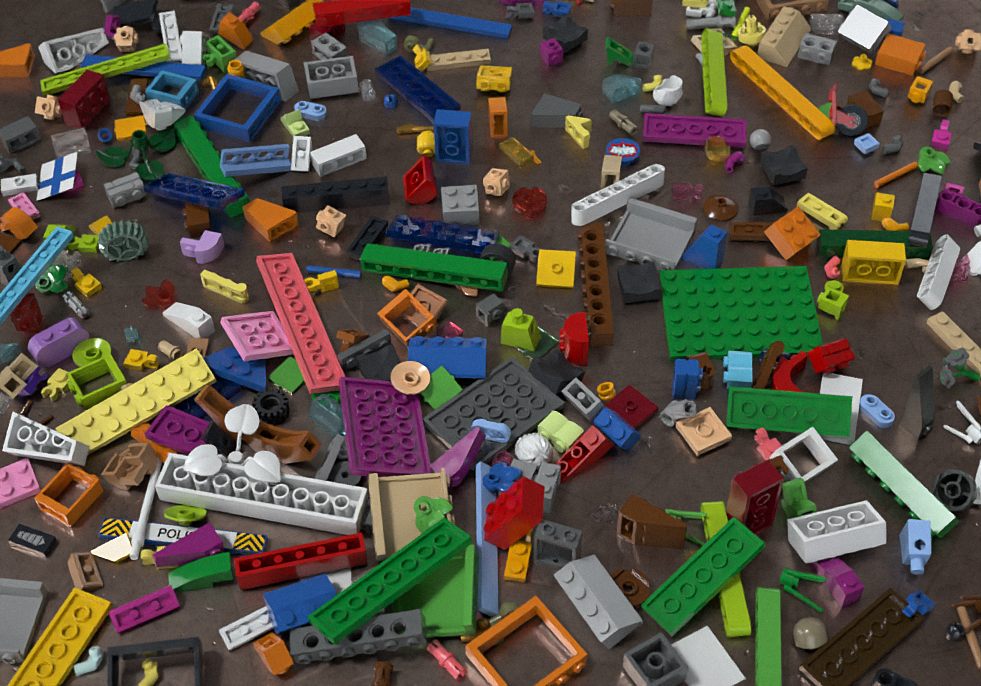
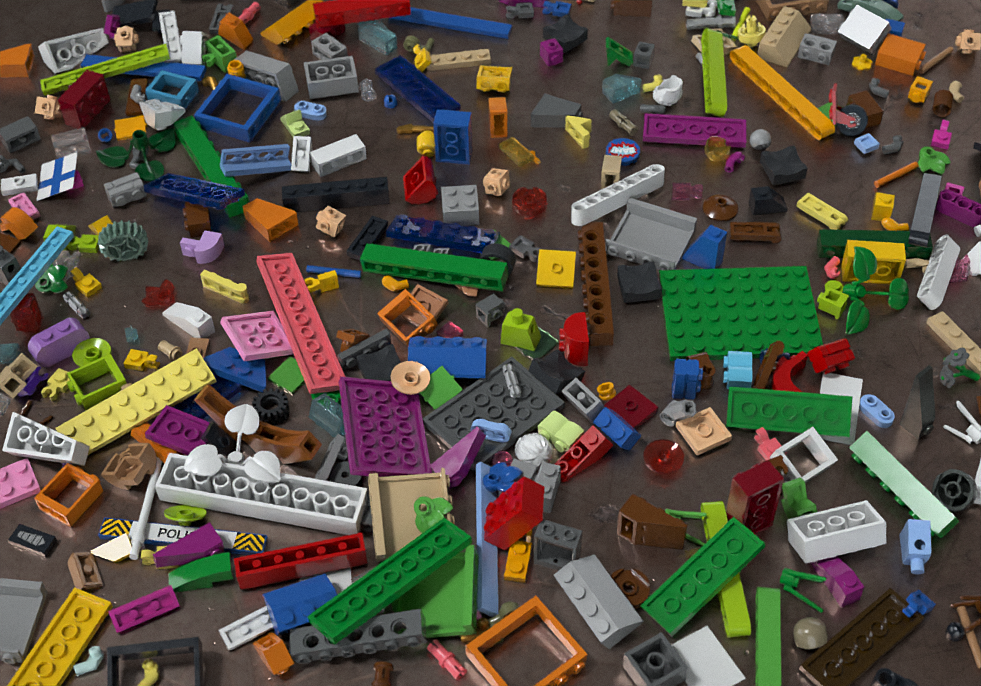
orange brick [764,206,821,260] -> none
none -> light grey axle [502,364,521,398]
none -> clear red dish [643,439,684,474]
none -> green plant [843,246,909,334]

